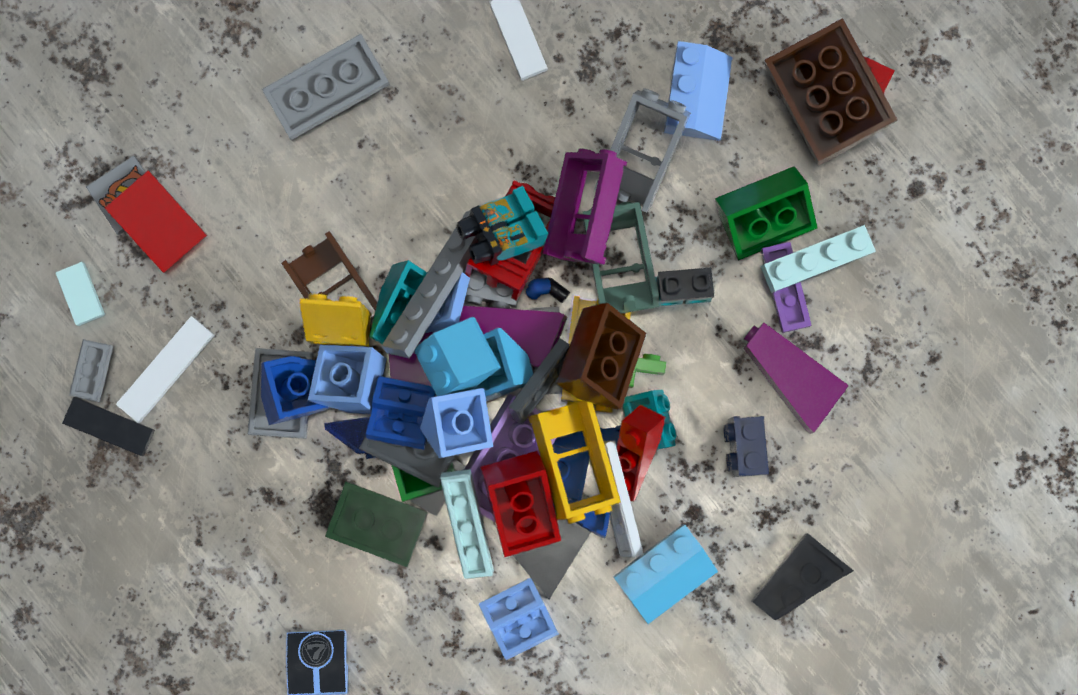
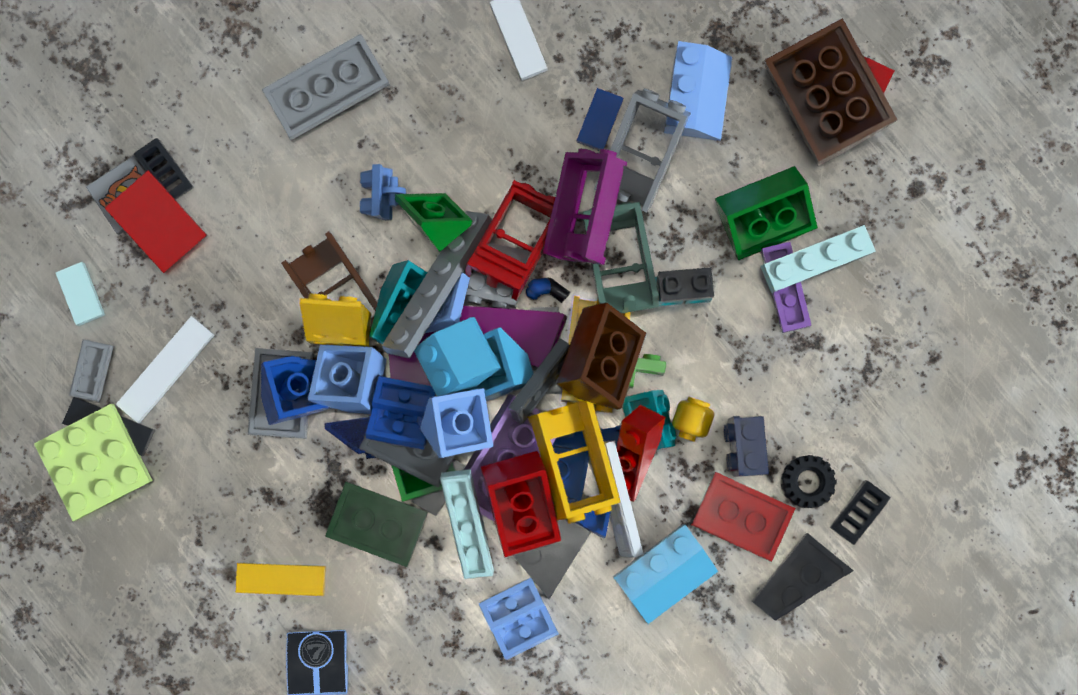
hips [456,186,548,265] -> none
magenta slope [743,323,849,434] -> none
none -> yellowish green plate [34,404,153,521]
none -> black slope [134,138,194,200]
none -> yellow tile [235,563,326,596]
none -> medium blue hips [360,164,406,221]
none -> green slope [394,193,473,252]
none -> blue tile [577,88,624,151]
none -> yellow head [672,396,714,442]
none -> red tile [691,472,796,562]
none -> black tyre [781,455,837,508]
none -> black slope [830,480,891,545]

